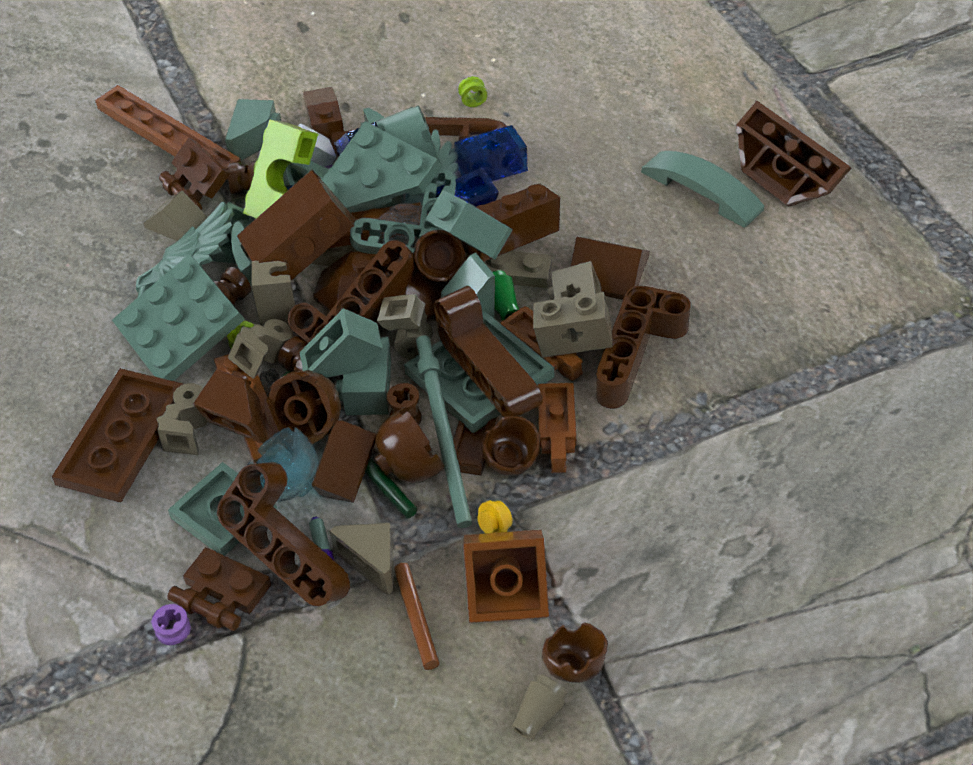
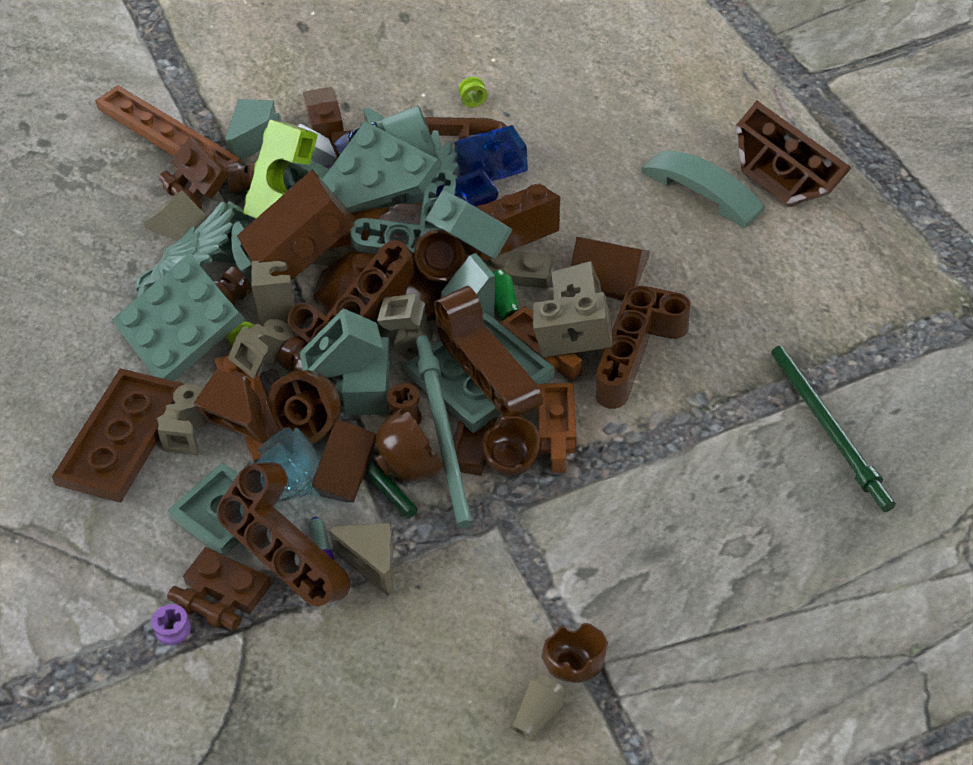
dark orange bar [394,563,440,670] -> none
dark orange slope [464,529,549,623] -> none
yellow plate [477,500,513,533] -> none
none -> dark green bar [771,345,896,512]

